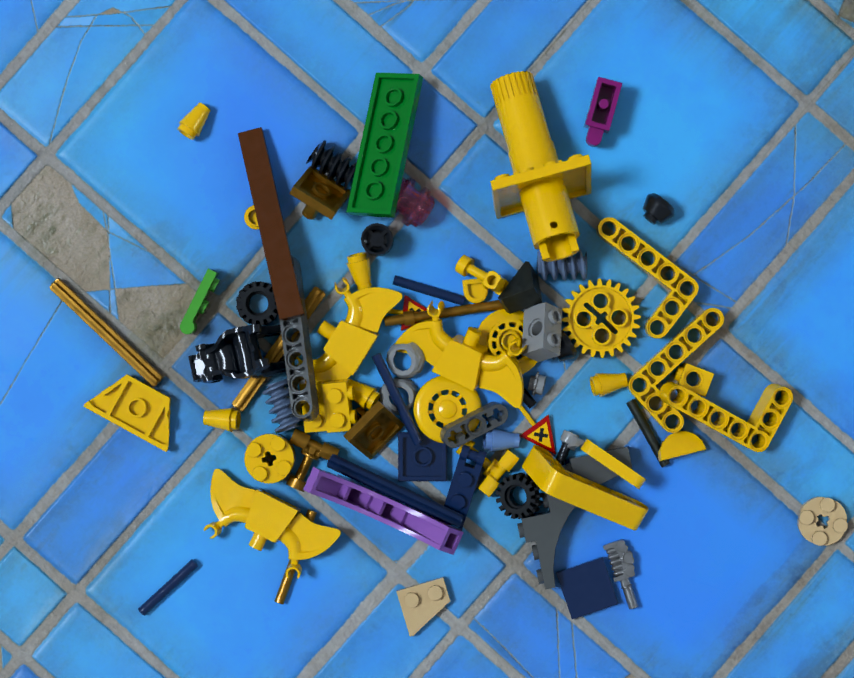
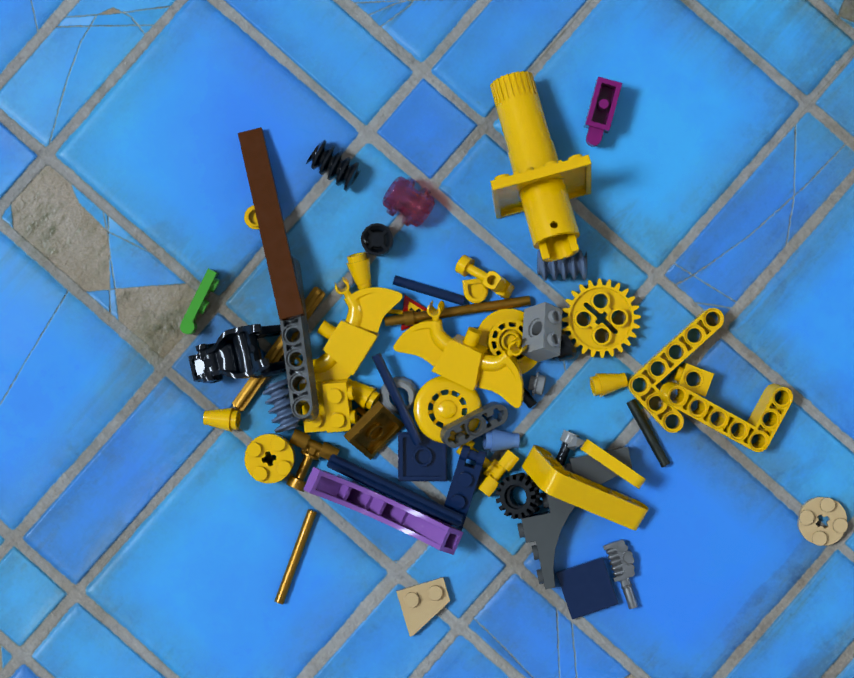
pearl gold axle [50,278,163,387] -> none
yellow wing [83,374,171,452] -> none
dark blue bar [138,559,198,616] -> none
yellow cone [177,102,211,140] -> none
yellow torso [204,468,341,579] -> none
black tyre [236,281,278,326] -> none
pearl gold tile [289,166,351,220] -> none
green plate [346,73,423,218] -> none
light grey piece [386,342,425,379] -> none
pearl dark grey slope [498,261,543,314] -> none
piece [519,405,556,454] -> none
yellow beam [596,217,699,339] -> none
black cone [643,193,674,225] -> none
yellow tile [658,431,706,462] -> none

